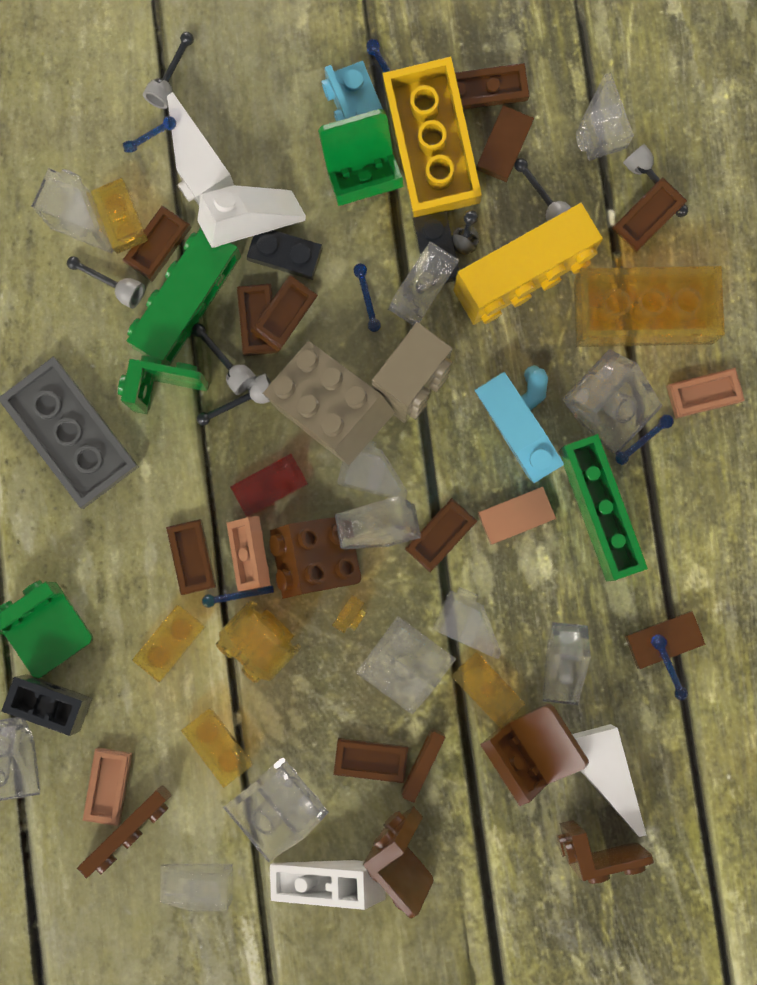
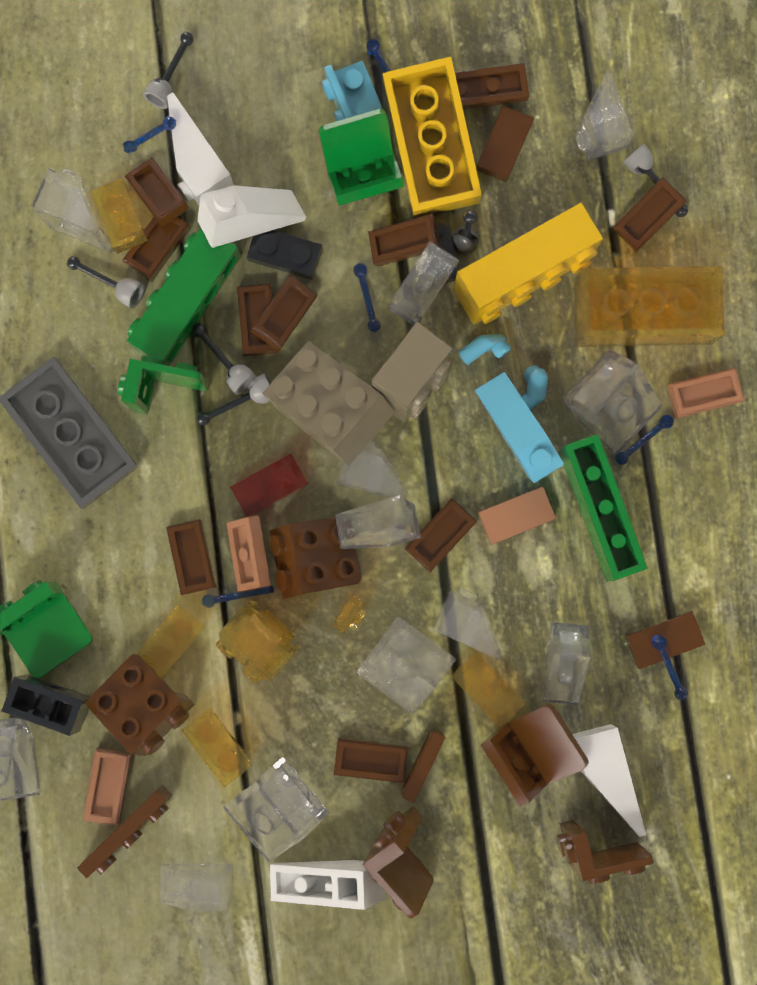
black hinge [514,158,571,221] -> none
none -> reddish brown bracket [87,654,195,756]
none -> reddish brown tile [125,157,189,228]
none -> reddish brown tile [368,214,441,267]
none -> medium azure arm [458,334,511,365]

